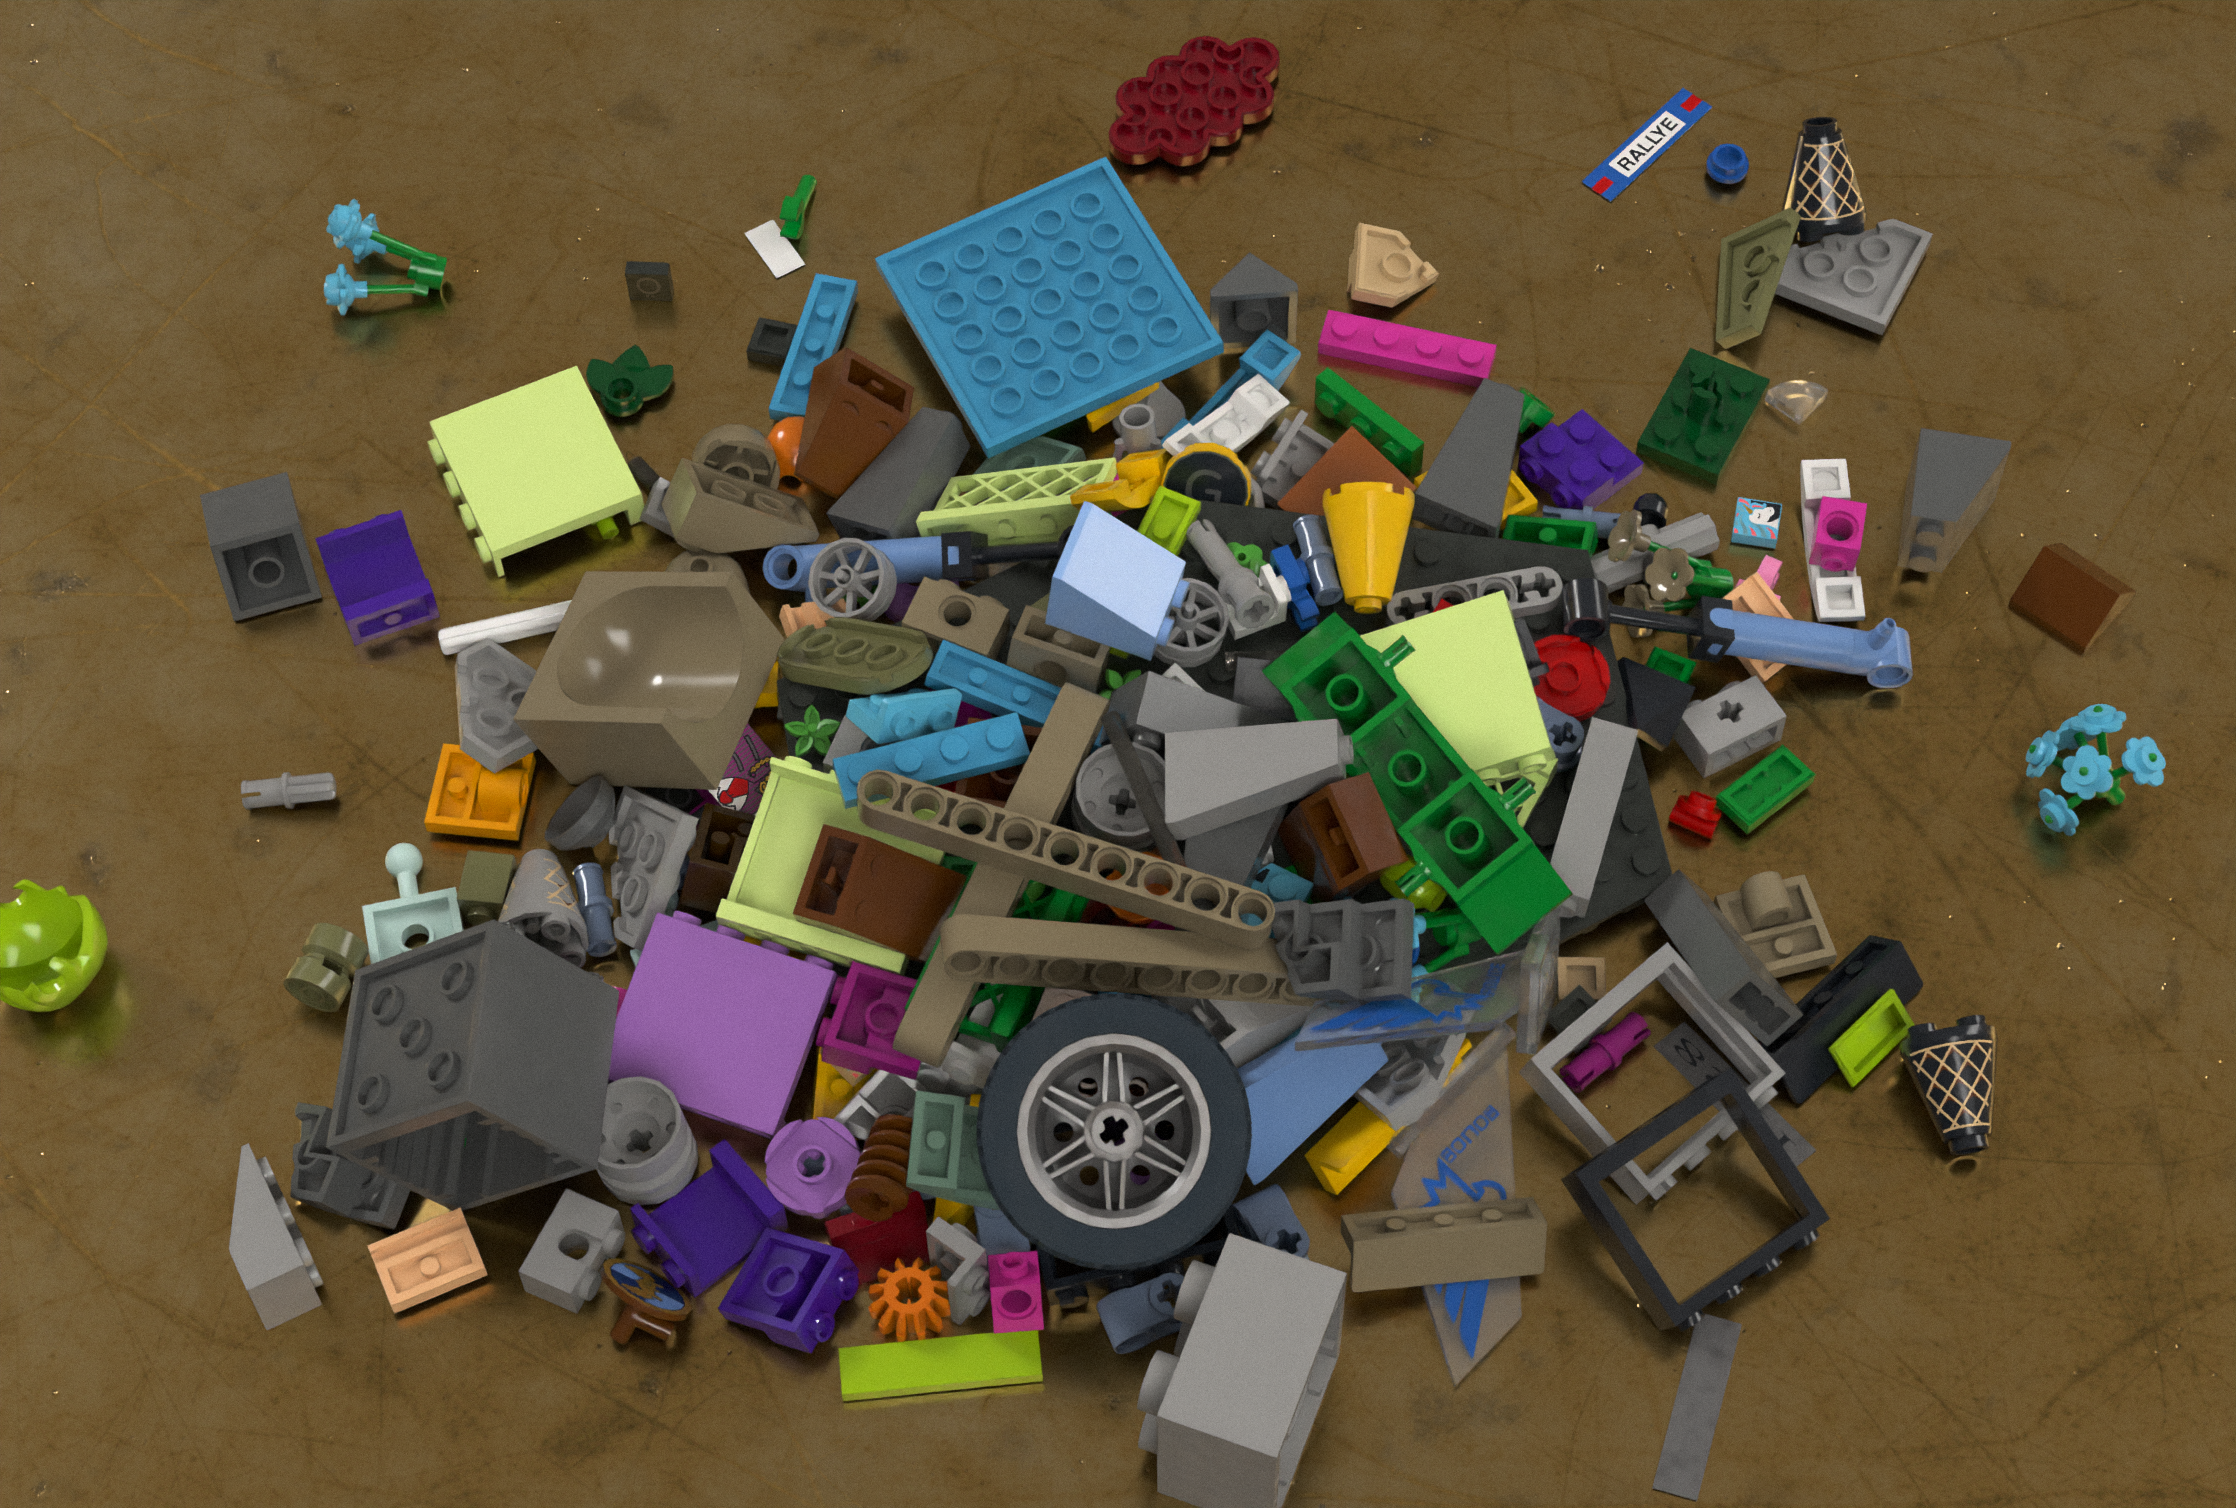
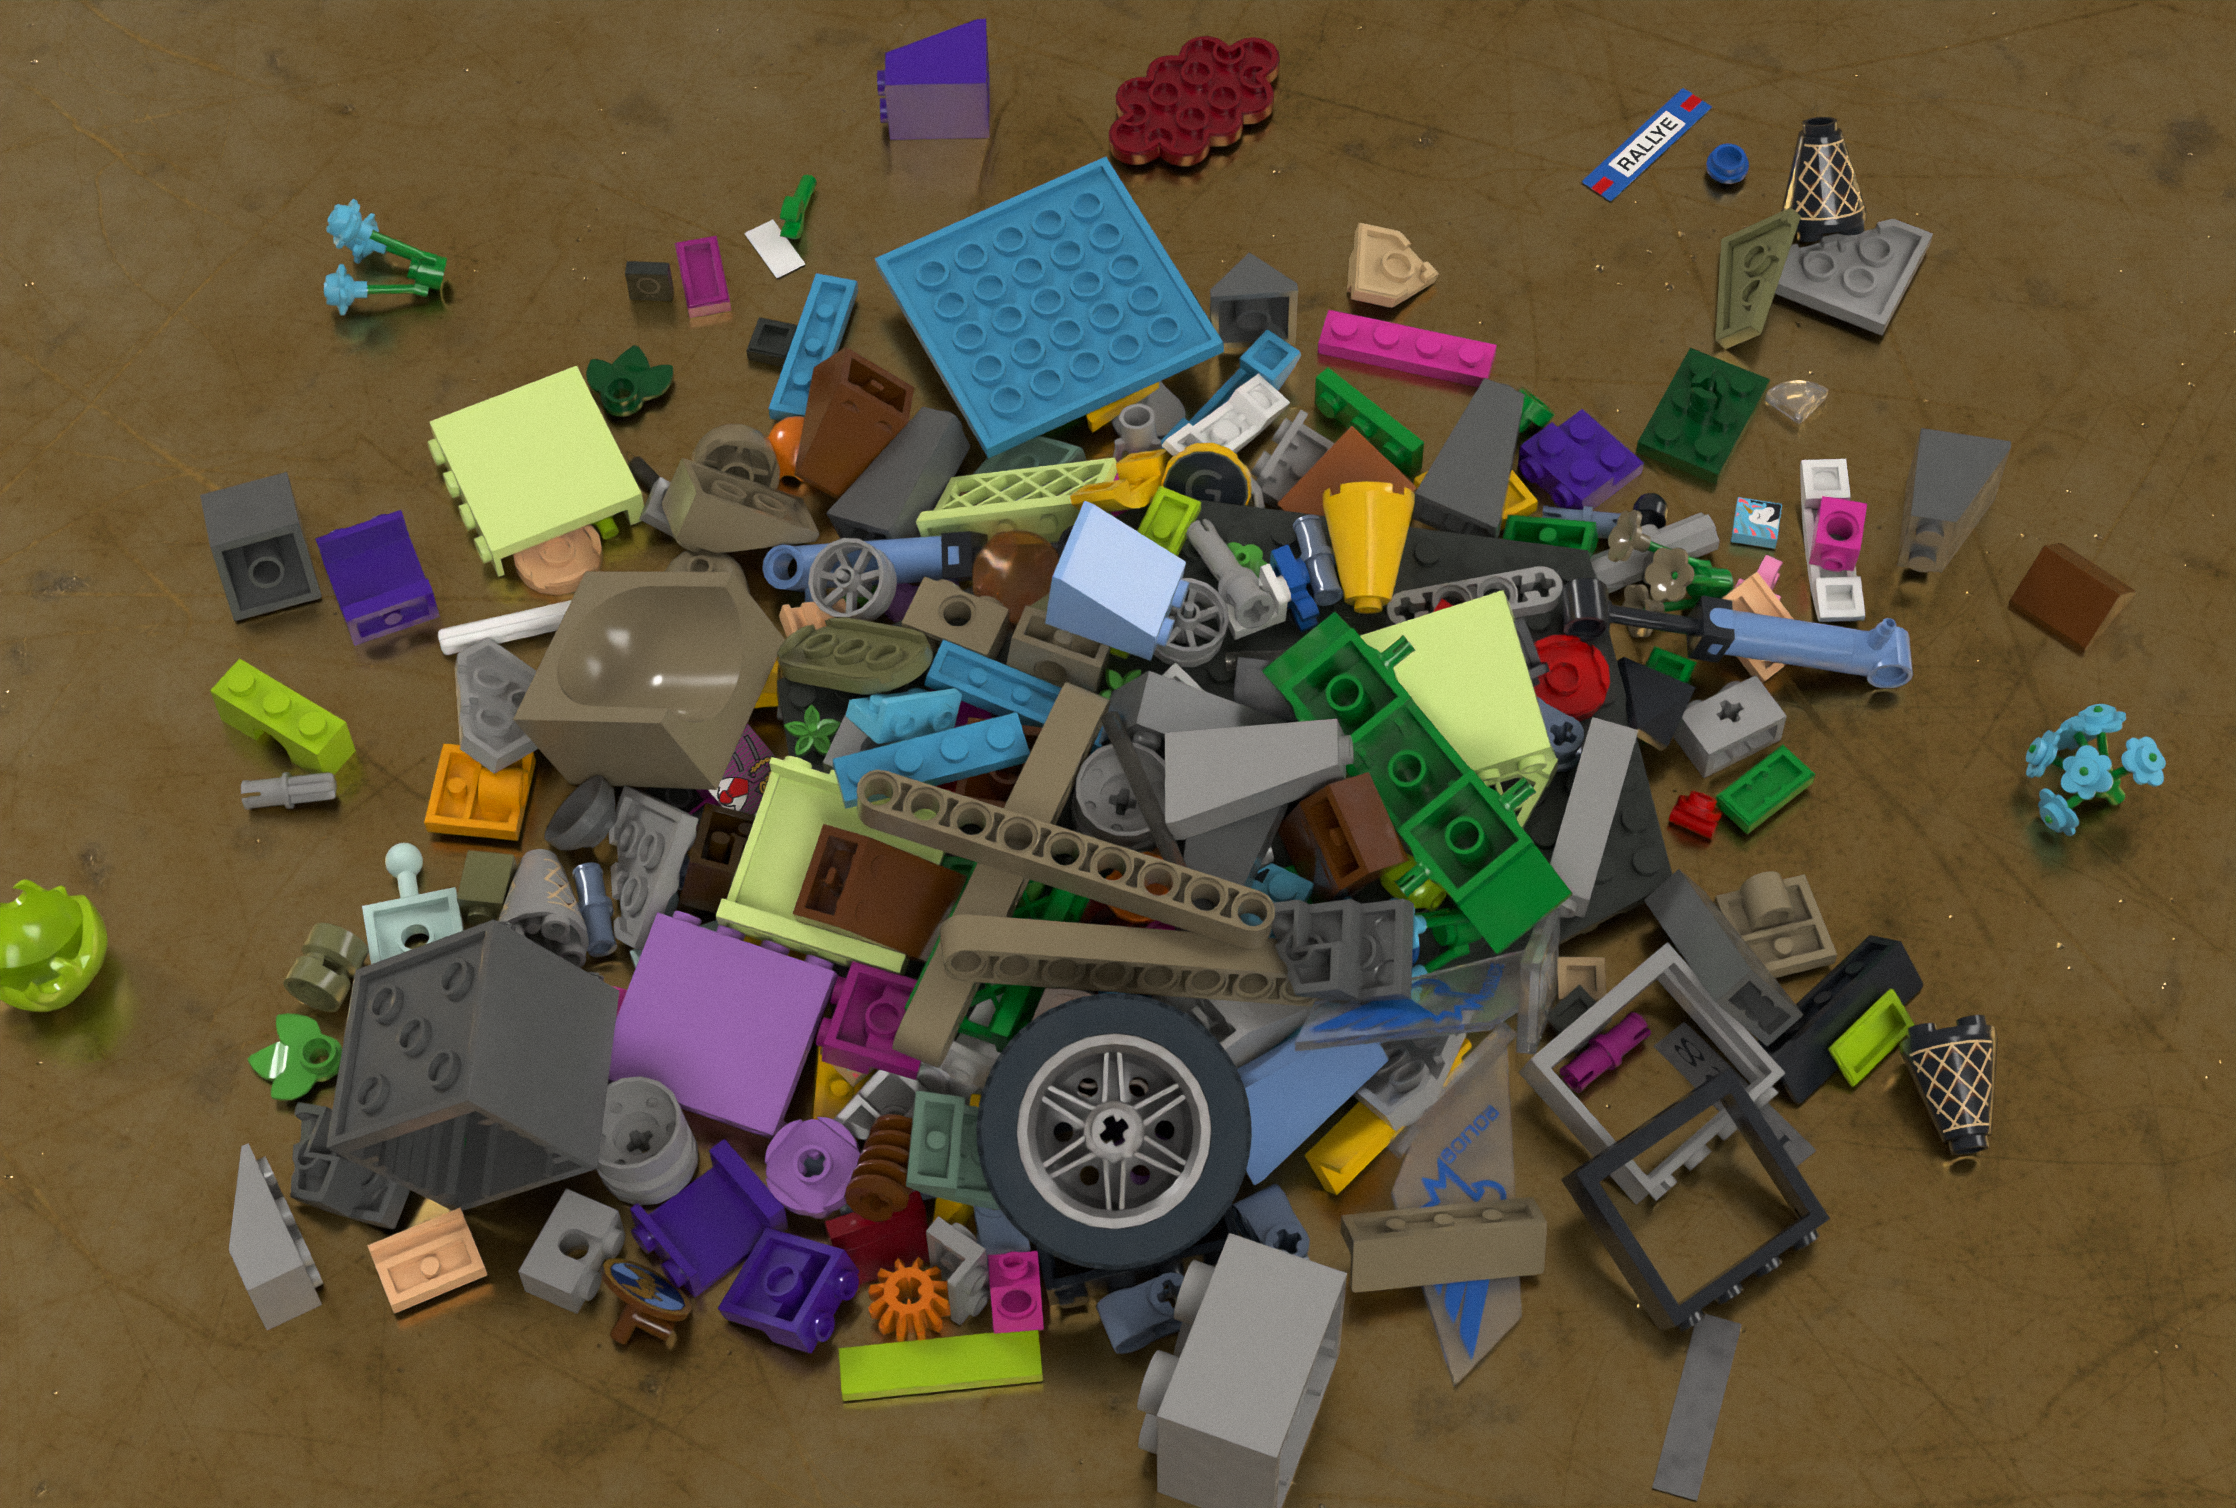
none -> lime arch [210,658,356,775]
none -> bright green plate [248,1013,342,1101]
none -> light nougat tile [513,524,604,595]
none -> magenta tile [675,236,731,318]
none -> dark purple slope [877,19,990,140]
none -> clear orange dish [972,530,1060,622]

